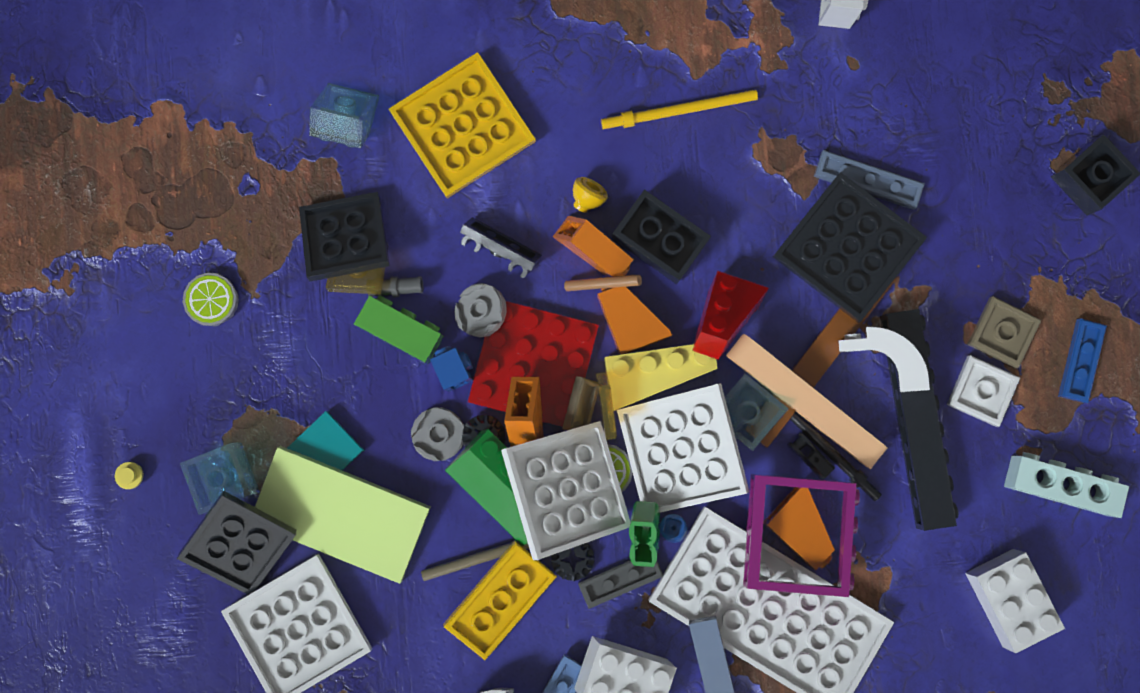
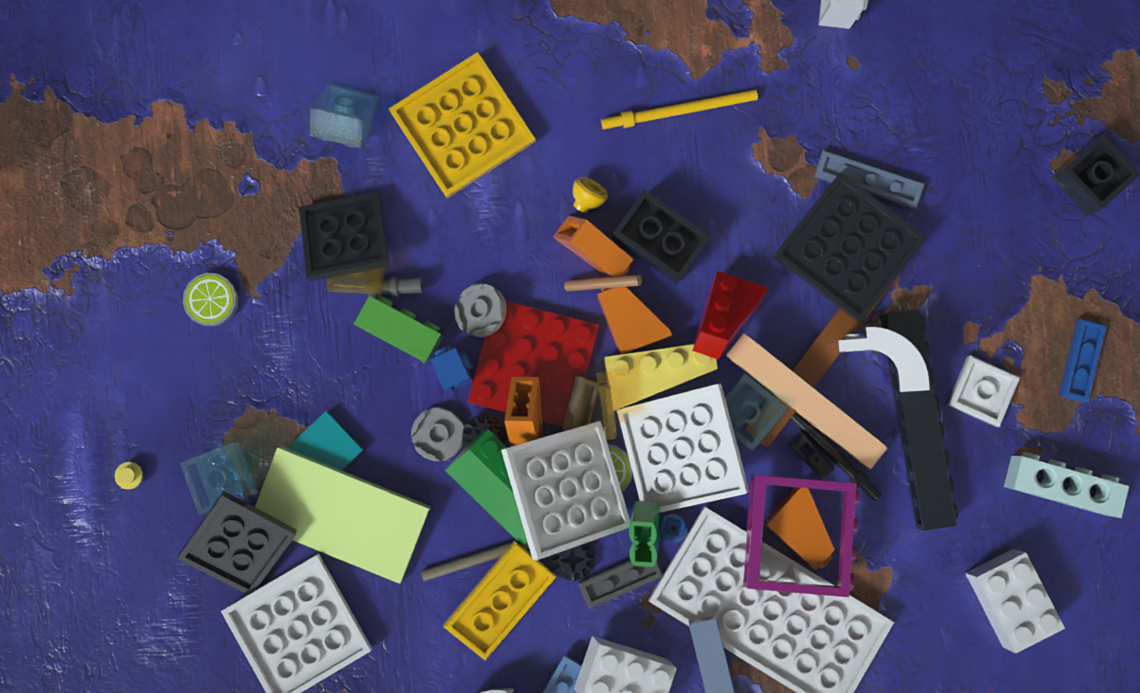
black plate [460,217,542,278] -> none
dark tan tile [967,296,1041,368] -> none

